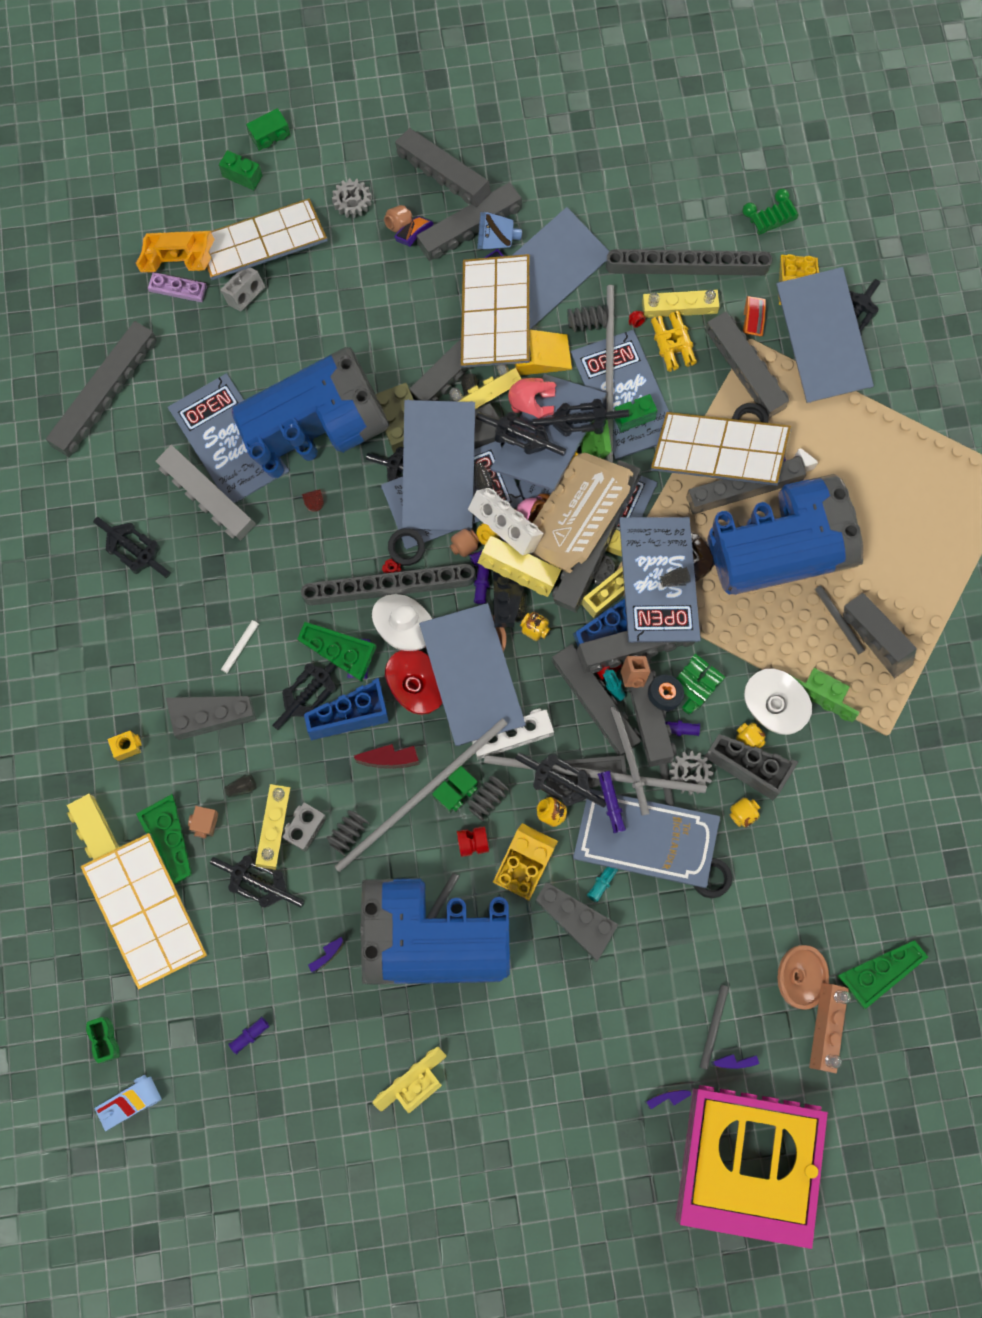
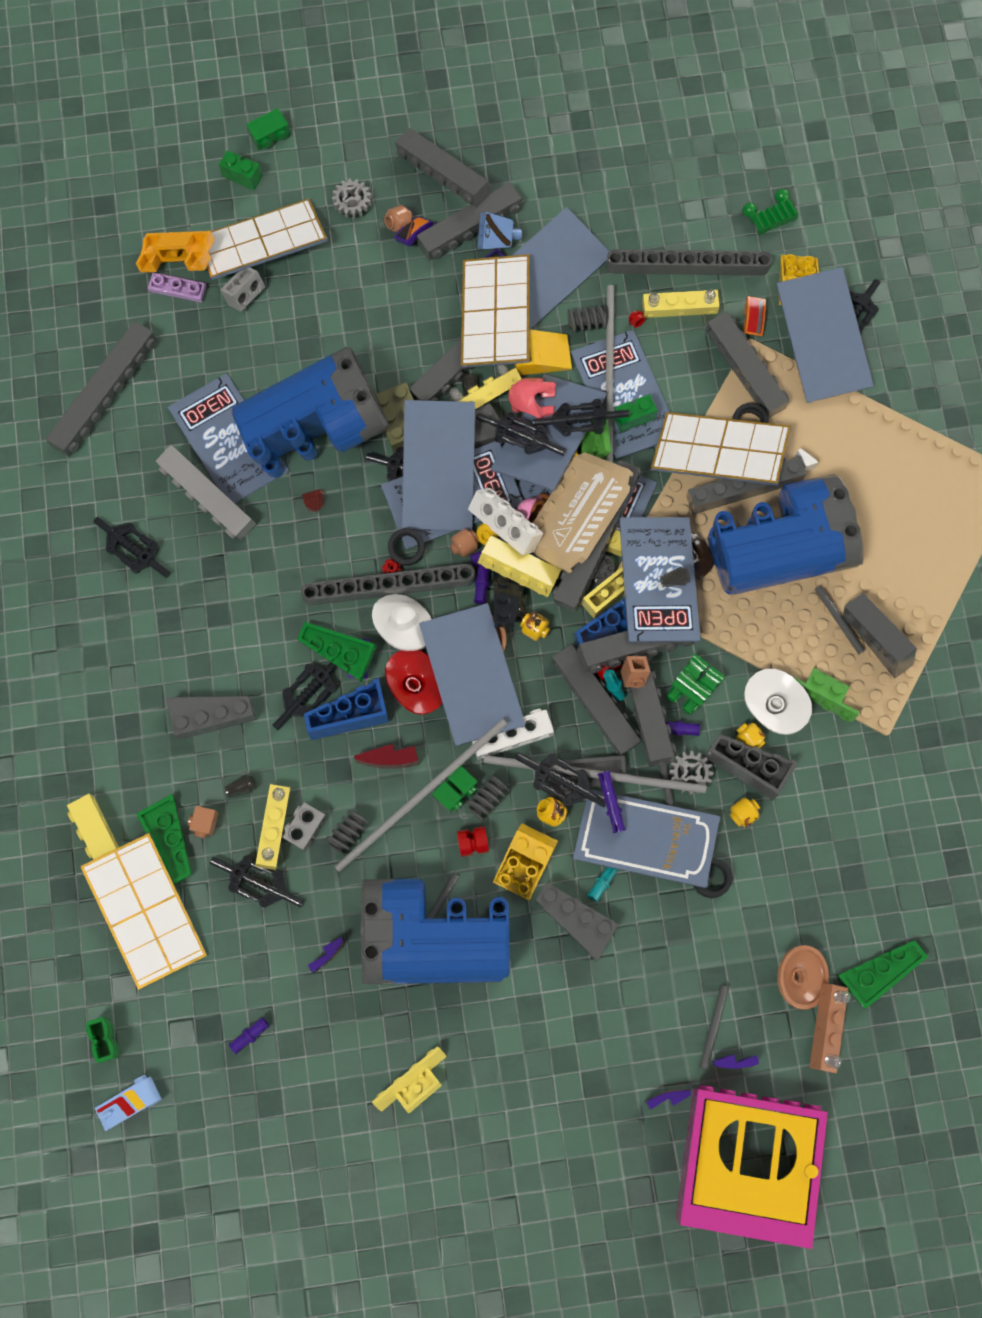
yellow brick [108,730,142,761] -> none
white bar [221,620,259,674] -> none
clear smoke cone [474,463,494,490] -> none
light grey sword [611,707,650,816] -> none
black bush [648,675,684,711] -> none
yellow pin [651,311,697,372] -> none

